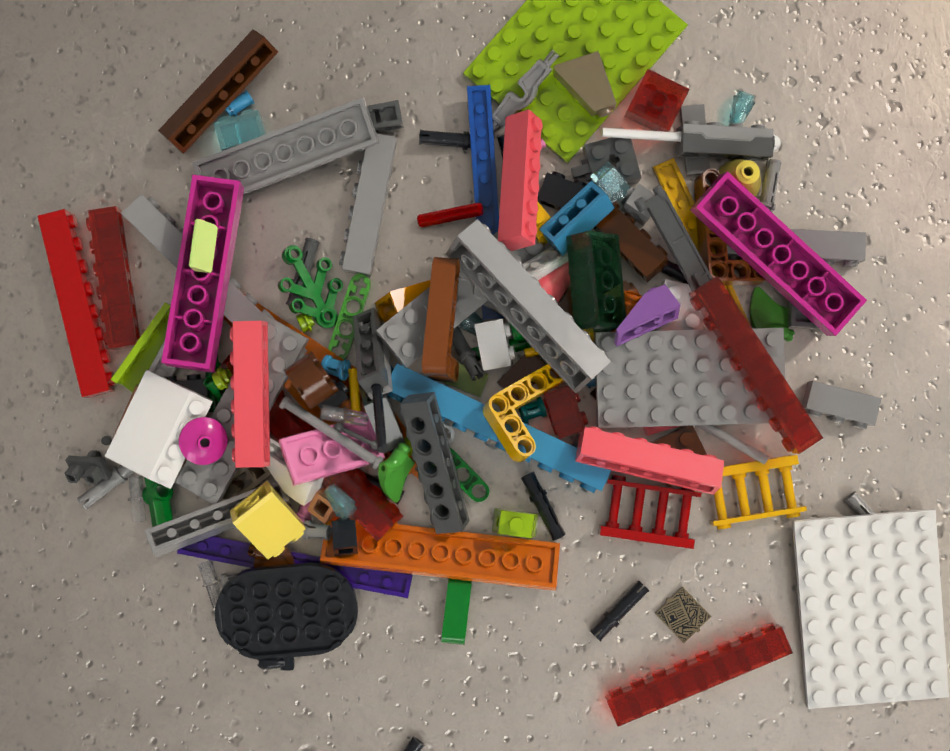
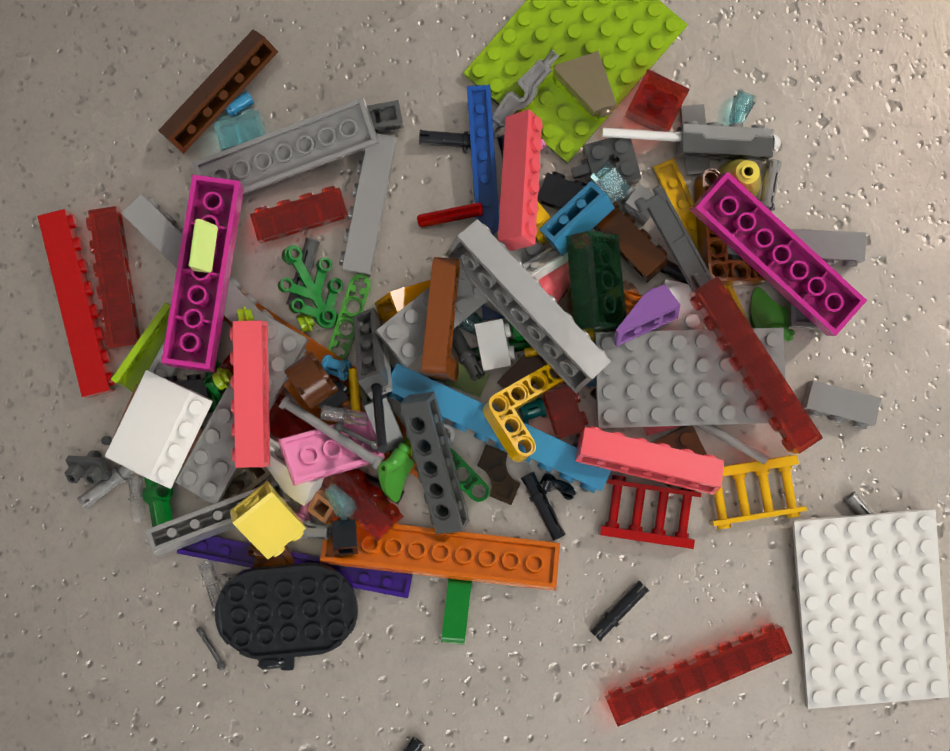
dark pink dish [179,417,228,465] -> none
lime torso [492,508,539,538] -> none
dark tan piece [655,587,712,643] -> none
none -> dark grey hinge [196,626,226,670]
none -> lime plate [237,305,254,321]
none -> clear red brick [250,186,348,244]
none -> dark brown tile [477,444,520,505]
none -> black arm [540,473,576,500]

